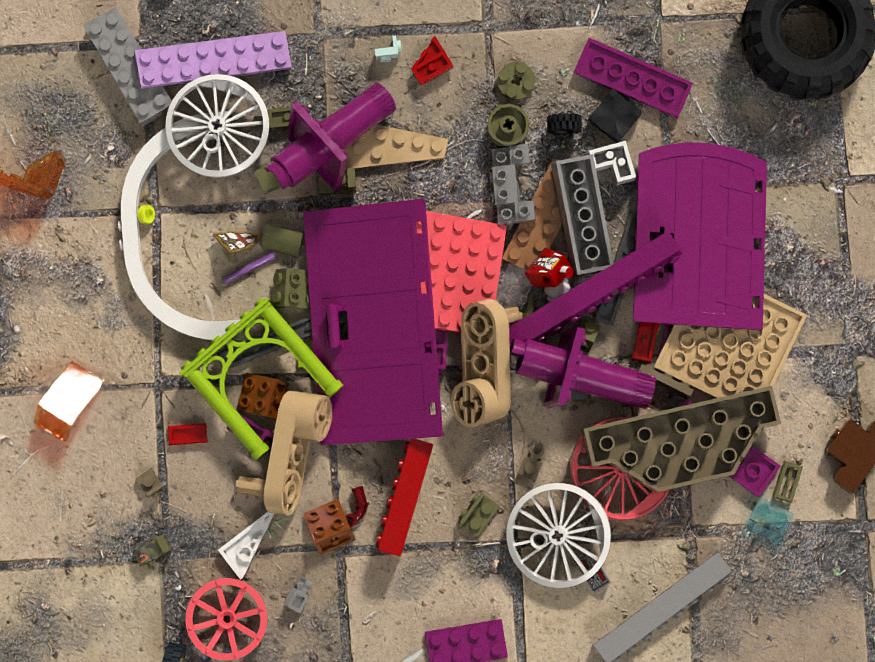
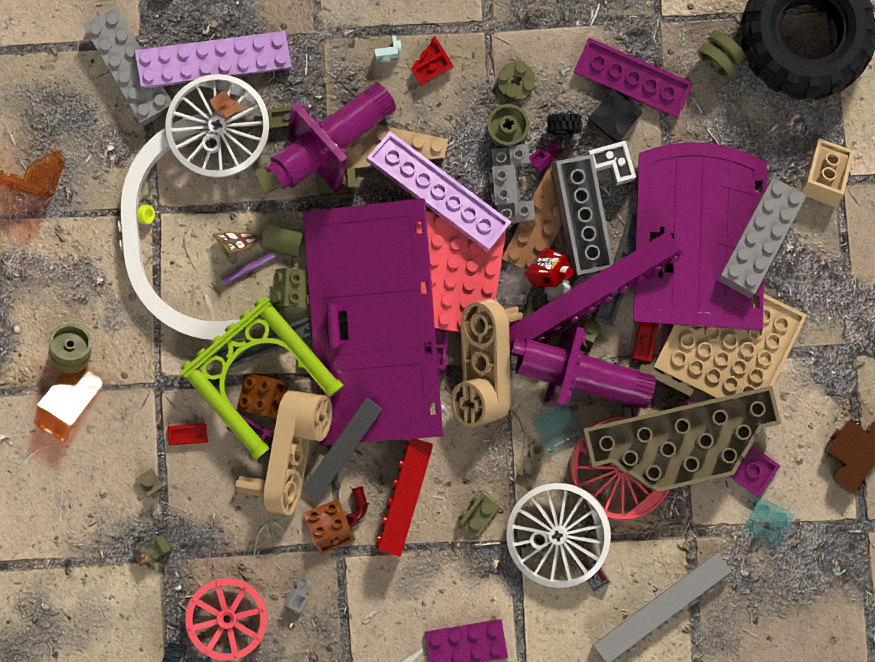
white wing [218,512,275,580] -> none
olive tile [773,461,803,503] -> none
none -> olive wheel [48,324,92,374]
none -> nougat bracket [209,91,242,119]
none -> dark grey tile [302,397,383,500]
none -> lavender plate [366,131,511,252]
none -> magenta plate [530,141,563,172]
none -> clear light blue plate [533,406,582,454]
none -> olive wheel [697,30,746,78]
none -> light grey brick [717,177,807,298]
none -> tan slope [801,138,854,207]

